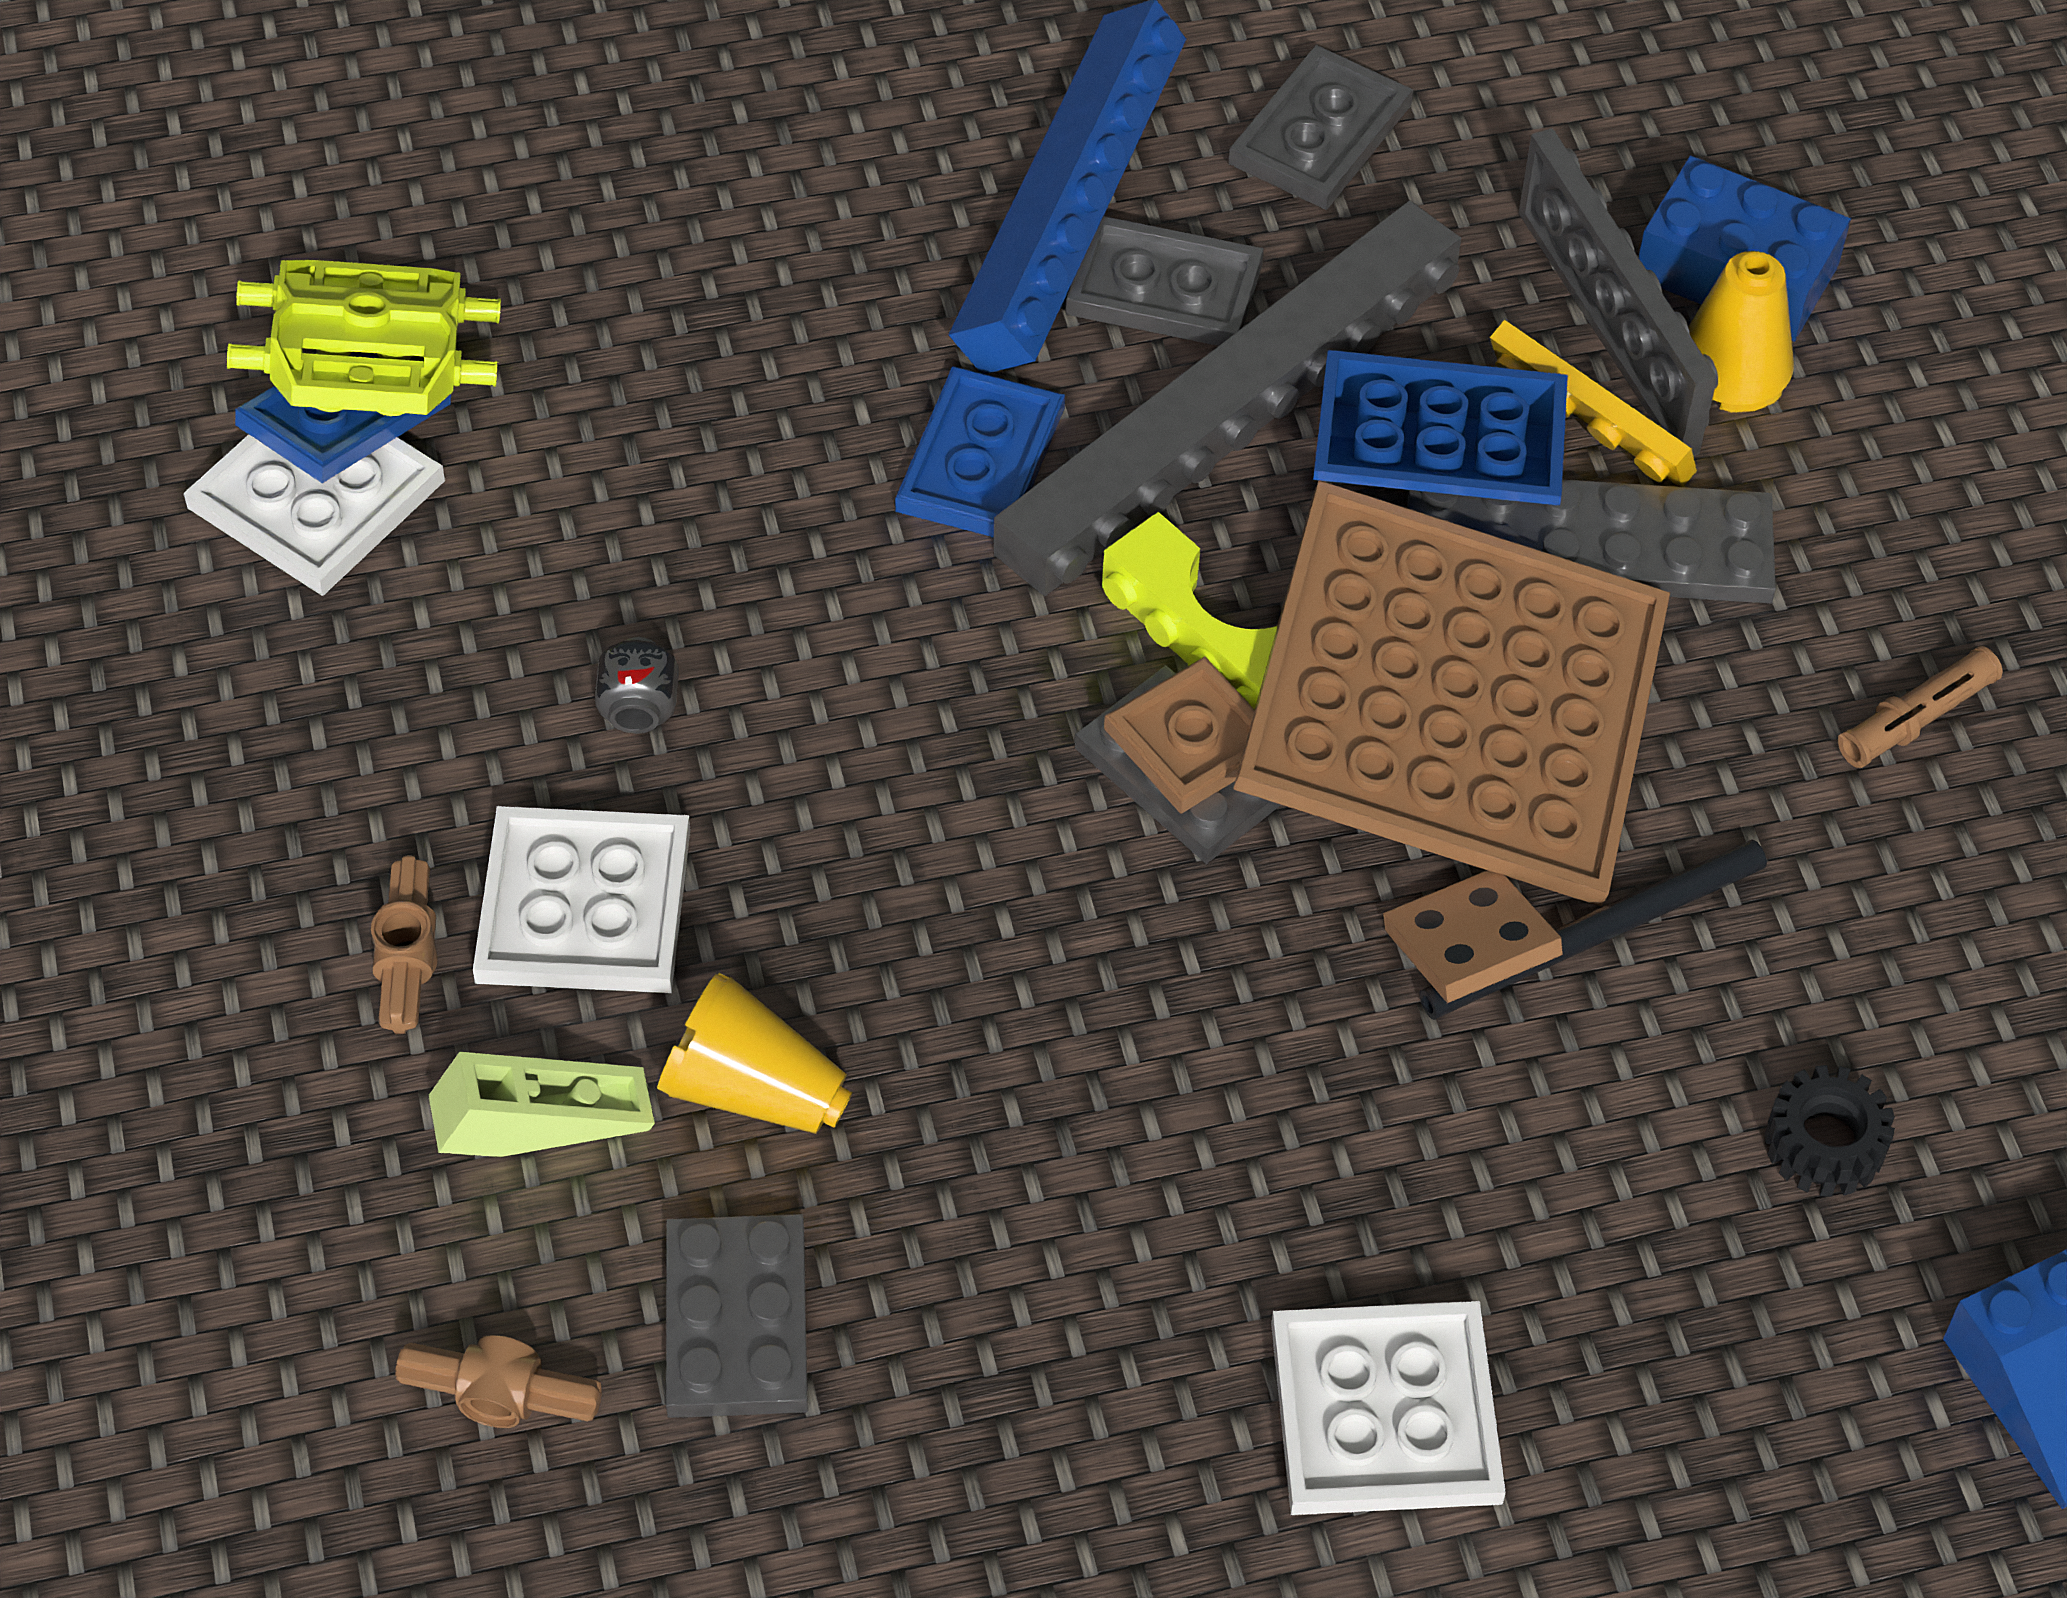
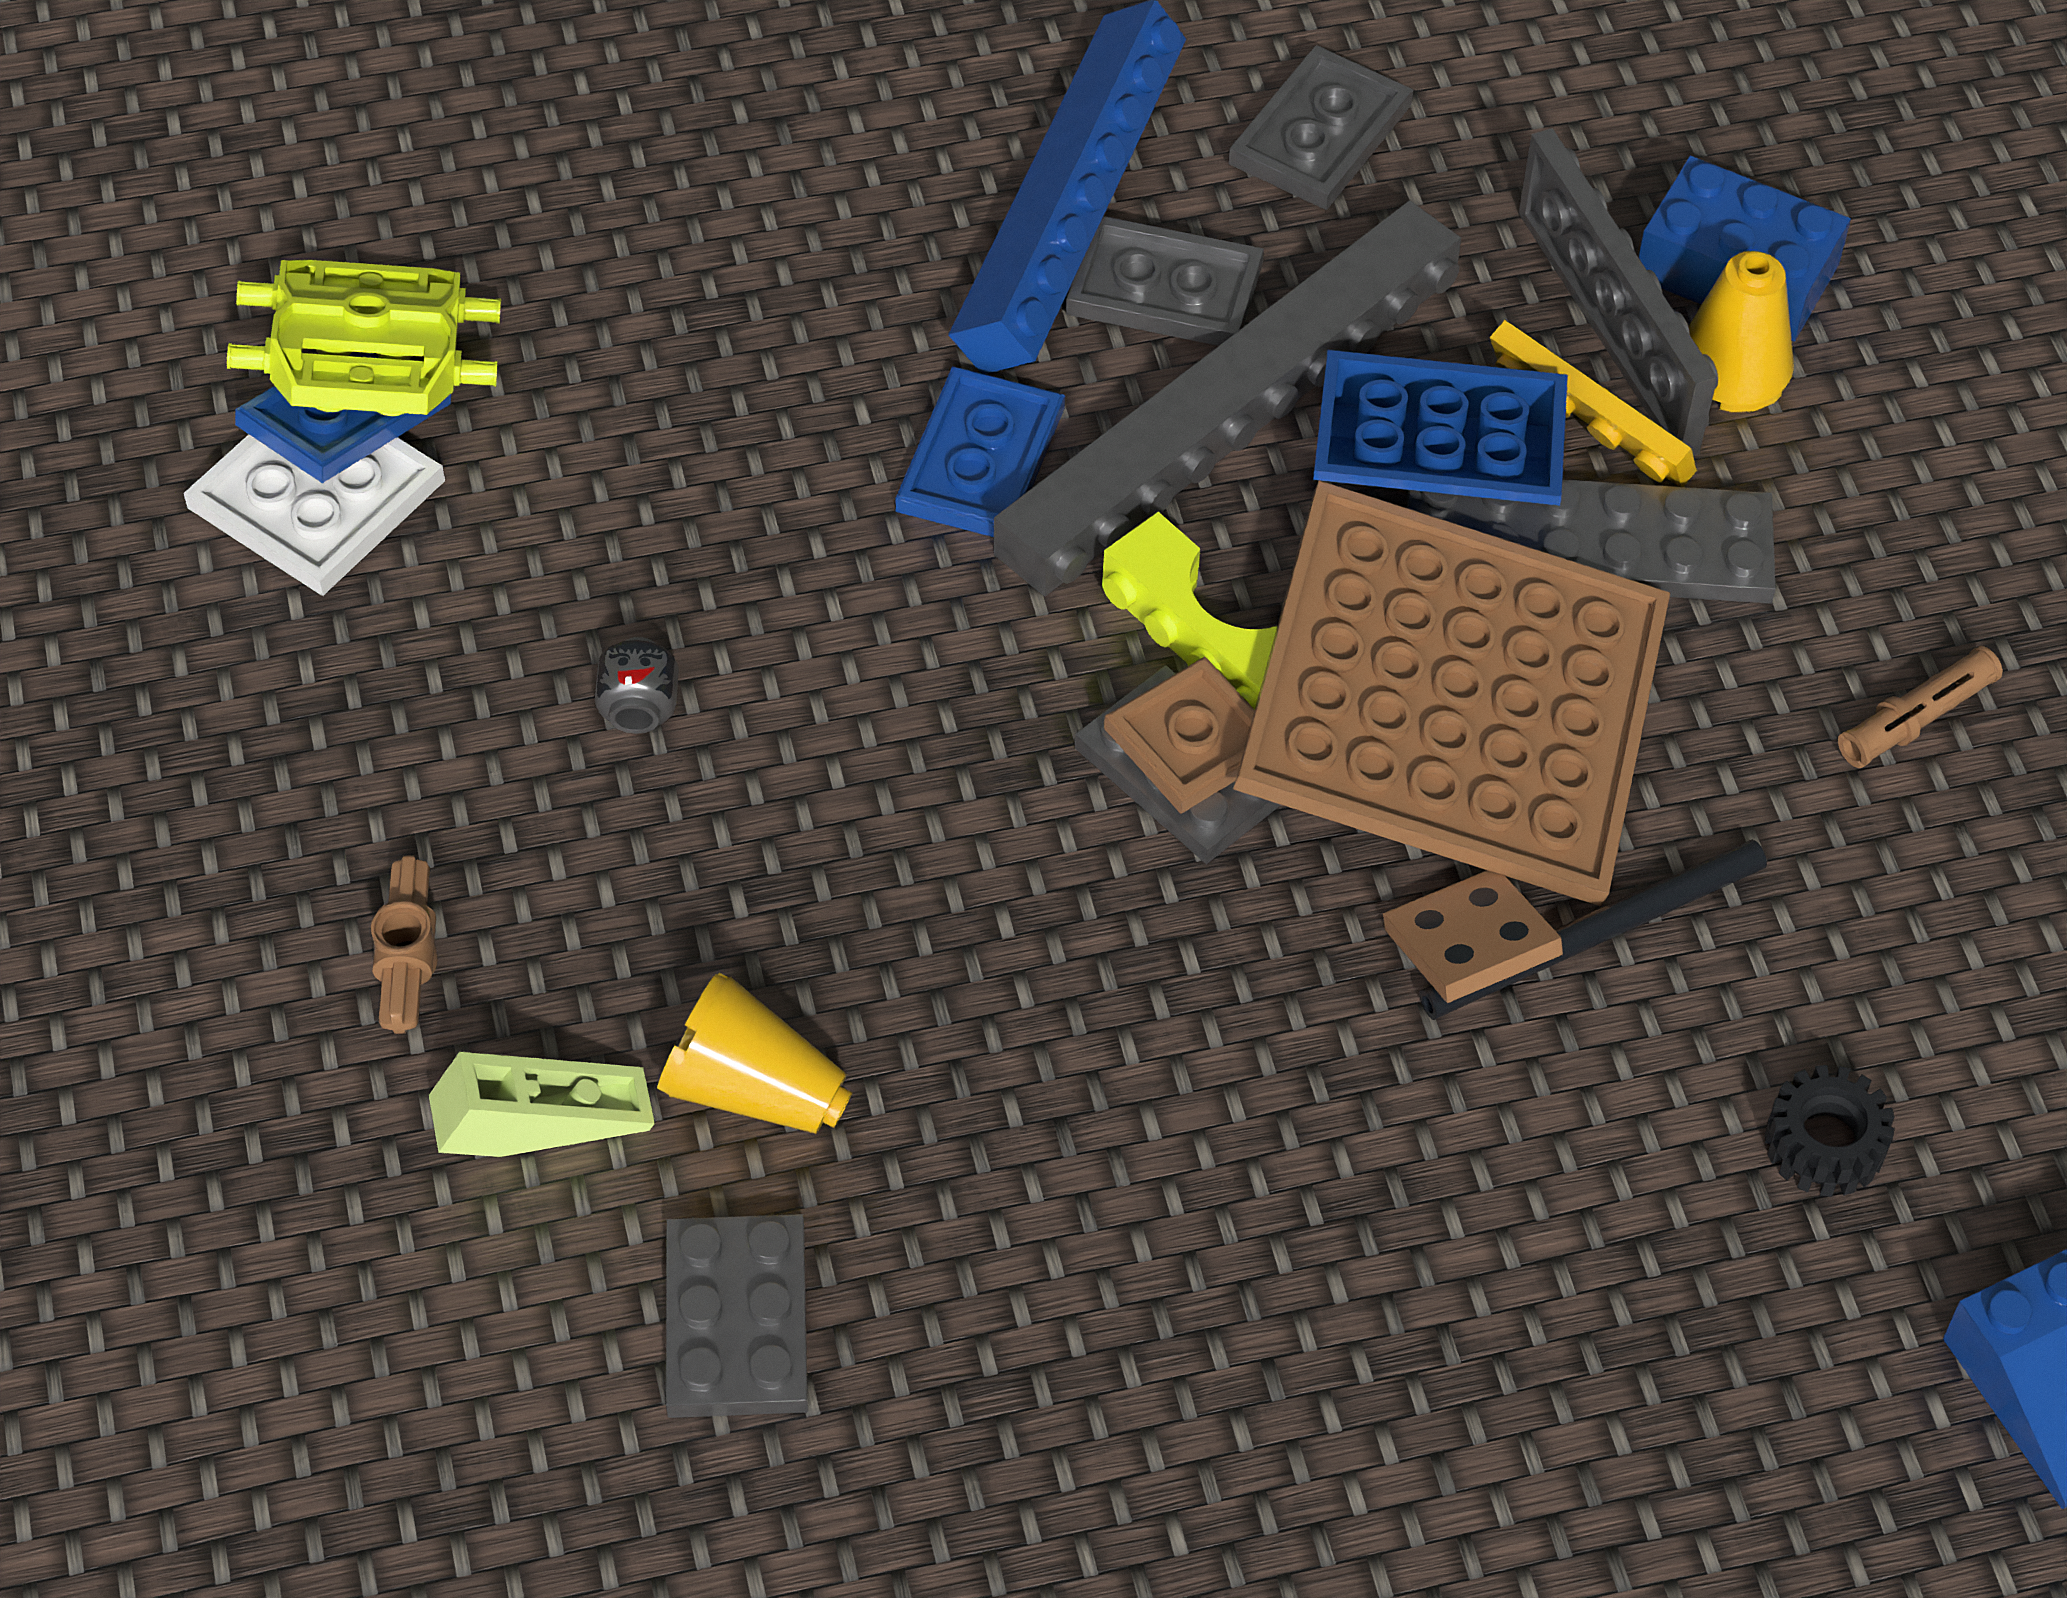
medium nougat axle [396,1336,602,1428] -> none
white plate [473,806,690,993] -> none
white plate [1271,1301,1506,1515] -> none

